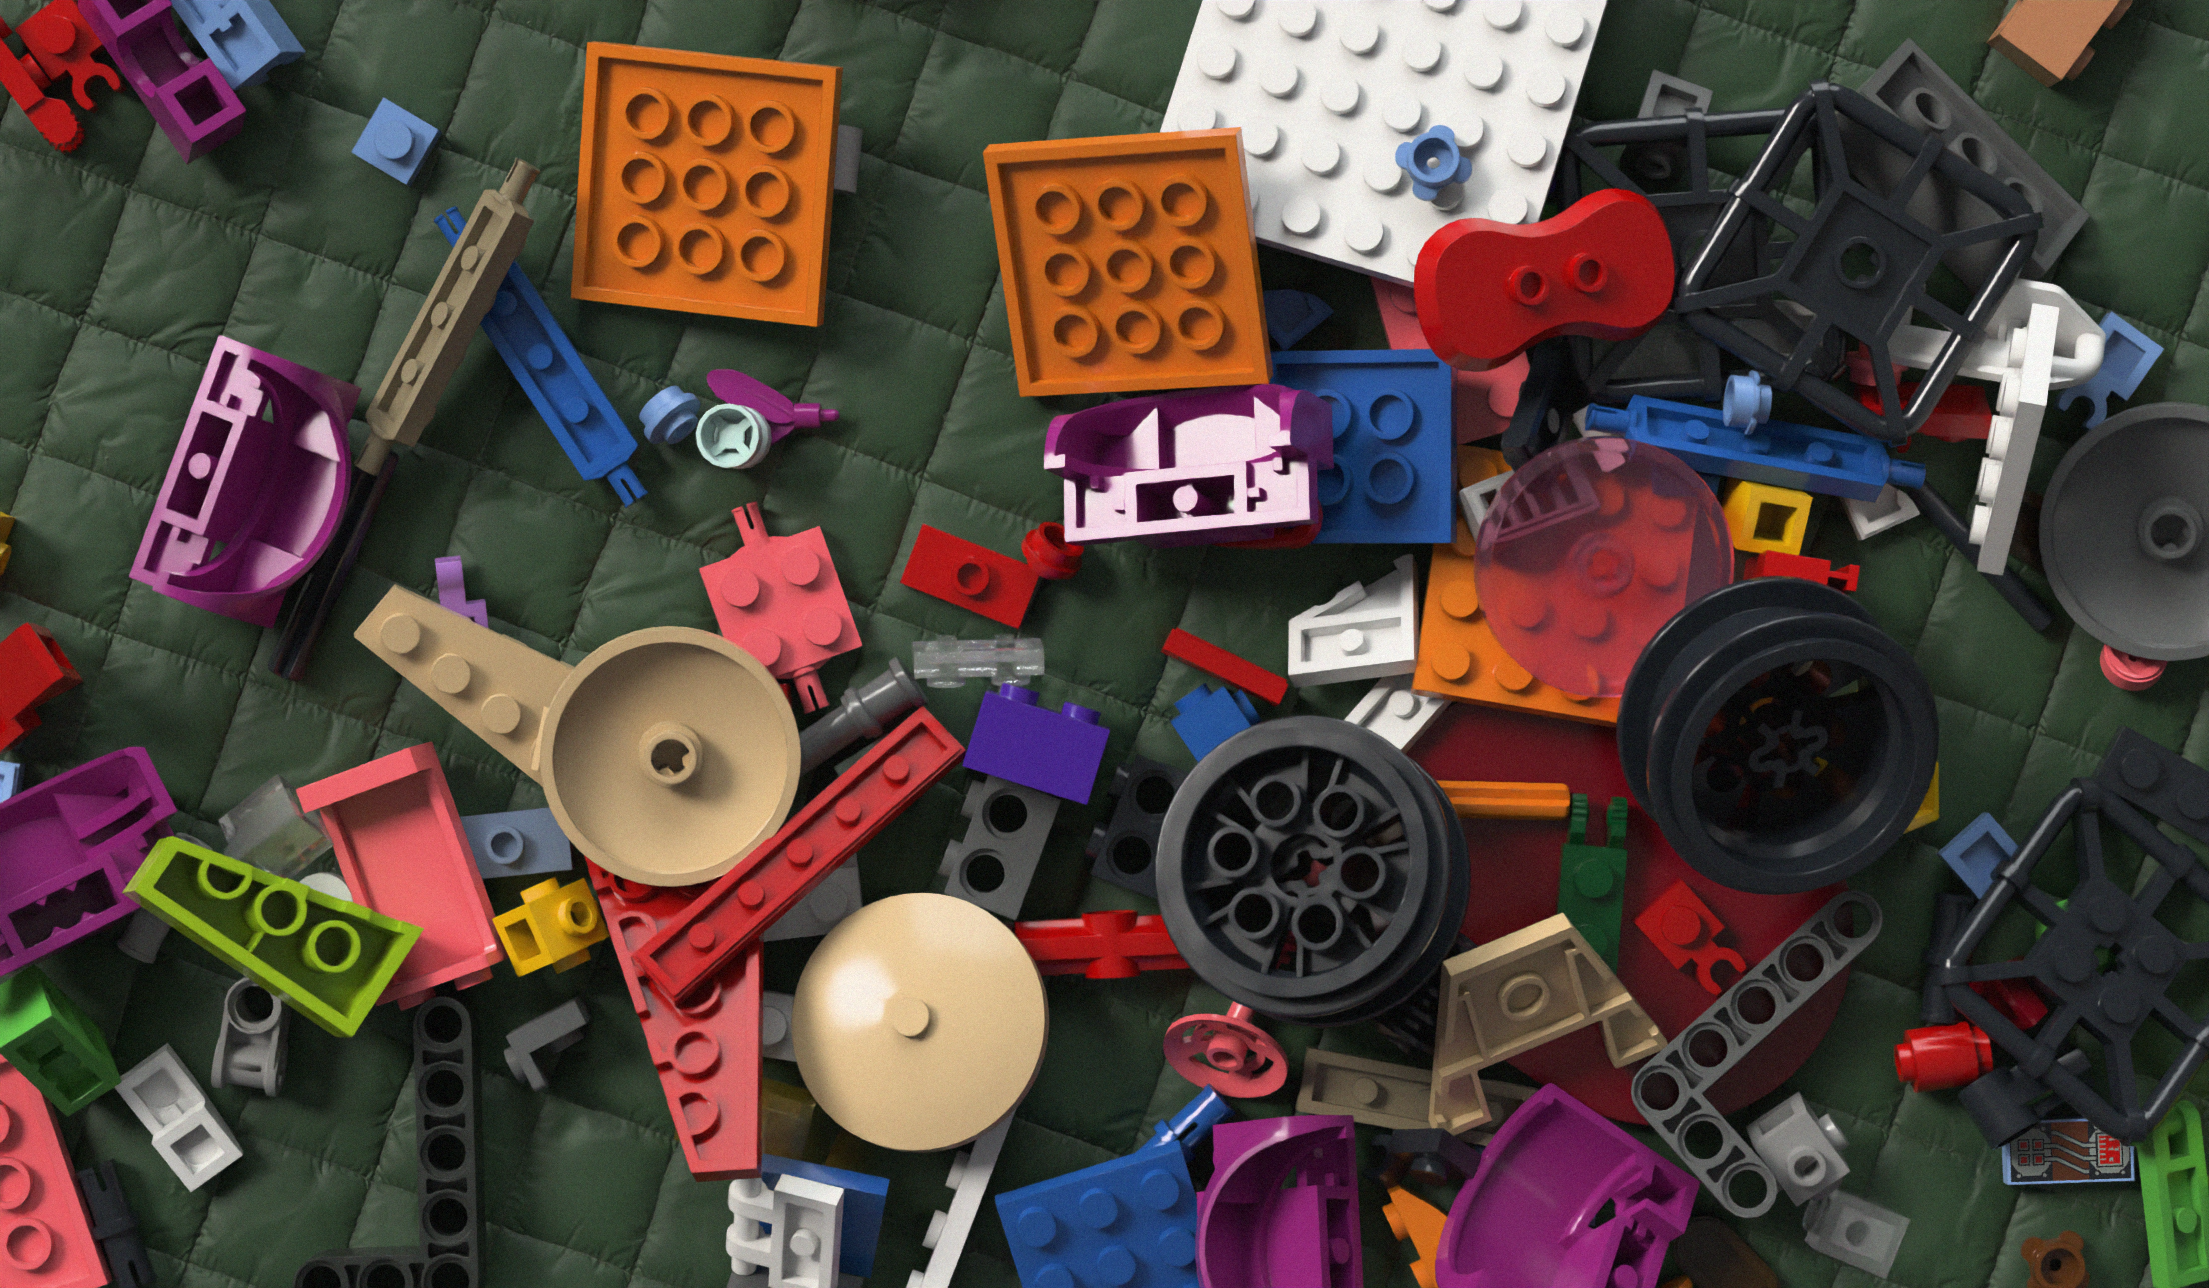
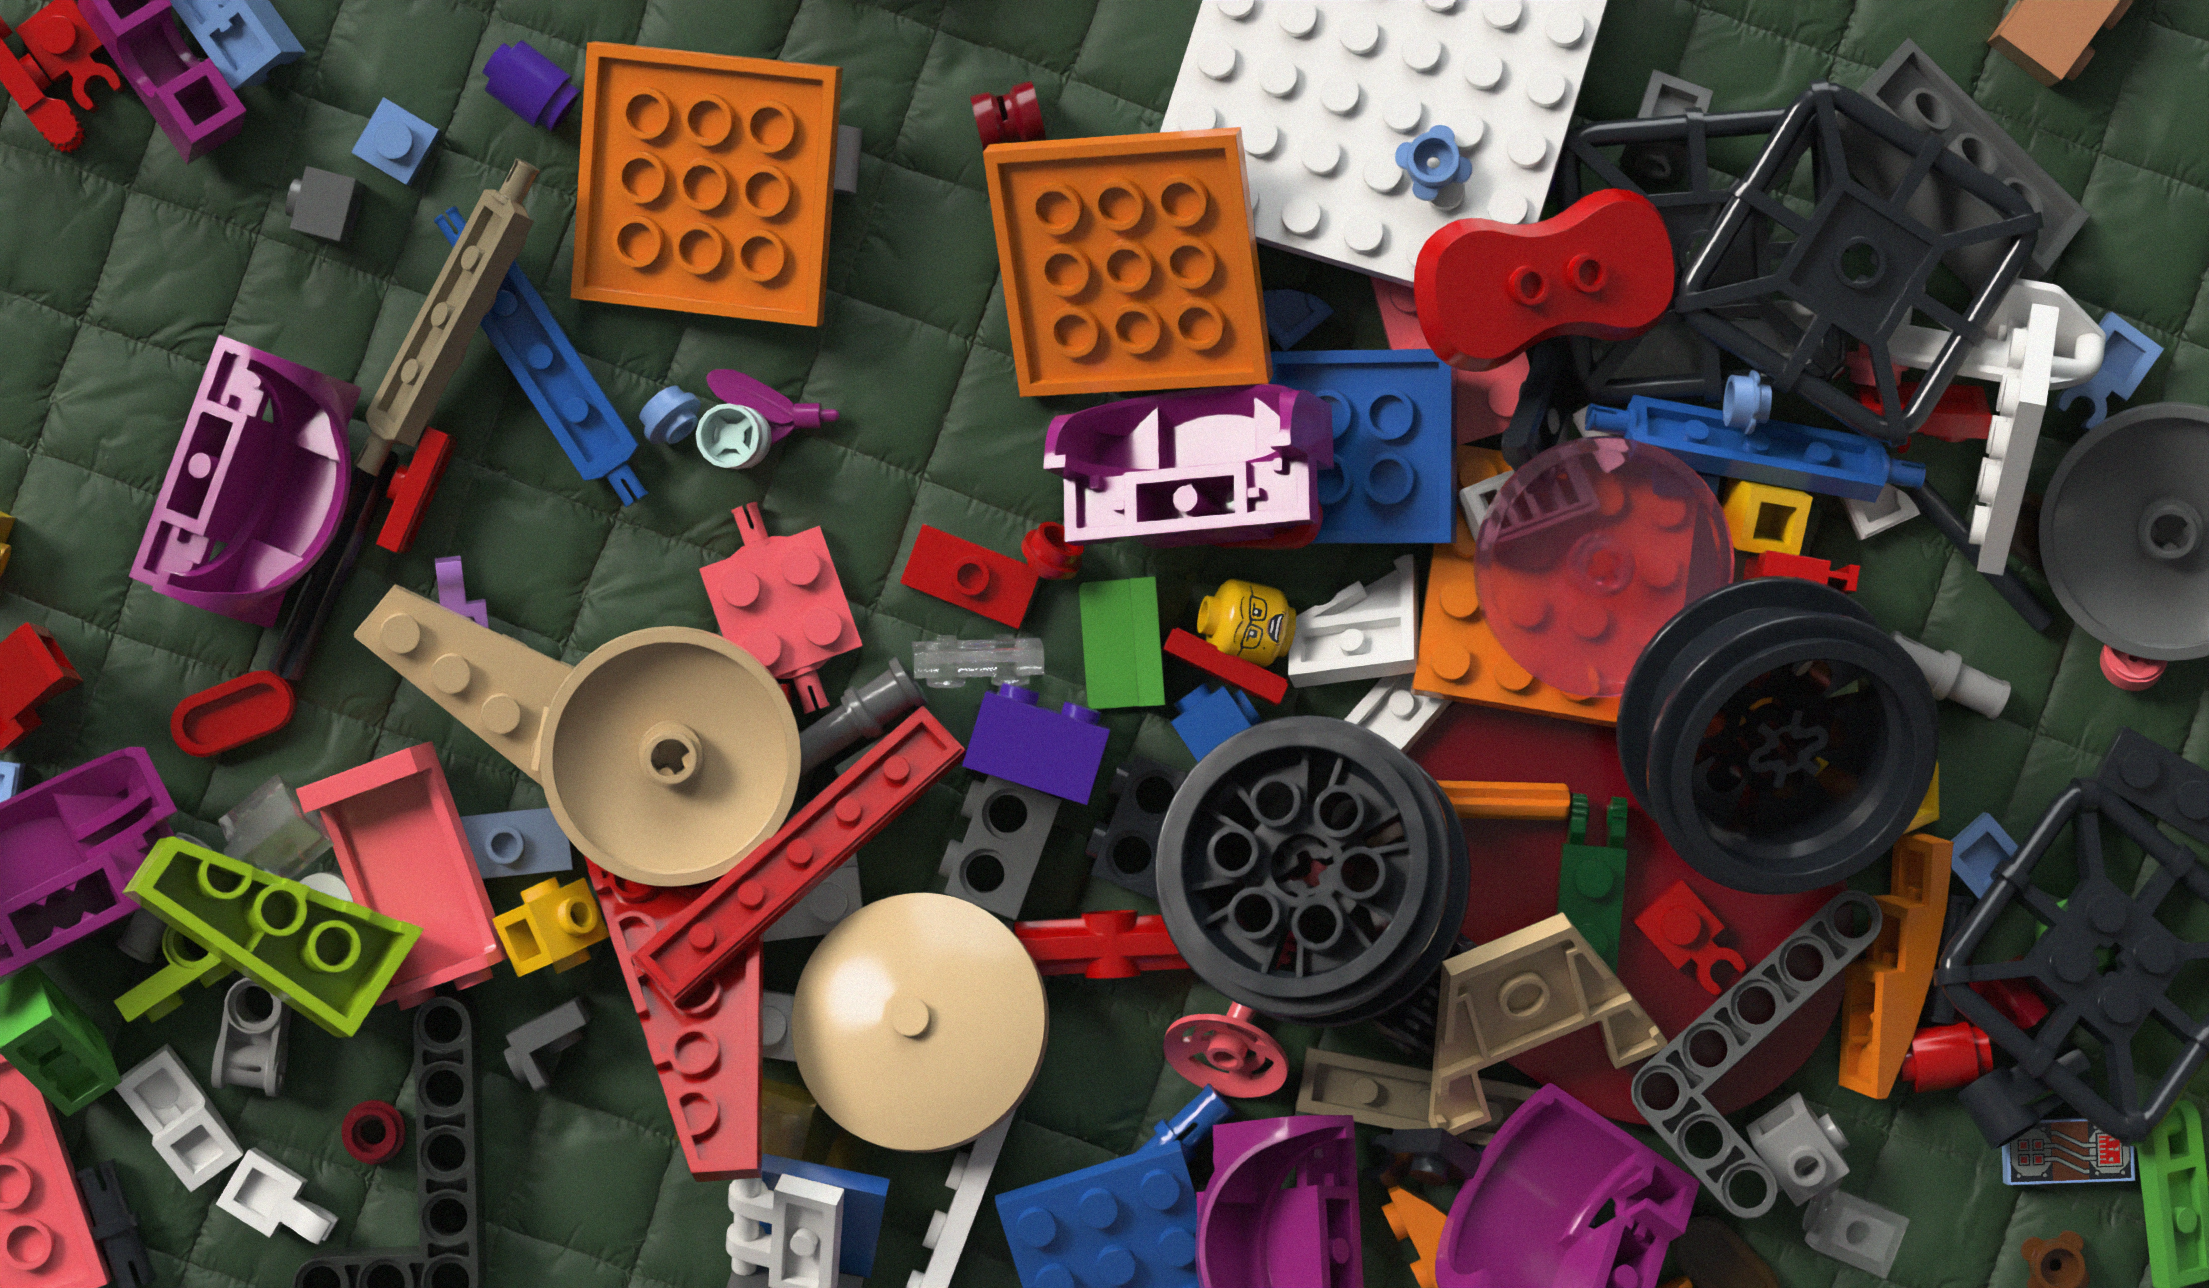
none -> lime plate [114,925,235,1023]
none -> red tile [170,670,298,757]
none -> white plate [216,1147,339,1245]
none -> dark grey plate [285,166,366,247]
none -> dark red plate [341,1100,407,1164]
none -> red plate [376,426,458,554]
none -> dark purple brick [482,40,581,132]
none -> dark red wheel [970,81,1047,151]
none -> bright green panel [1079,577,1165,709]
none -> yellow head [1197,579,1296,668]
none -> orange slope [1838,831,1954,1099]
none -> light grey pin [1889,630,2011,720]

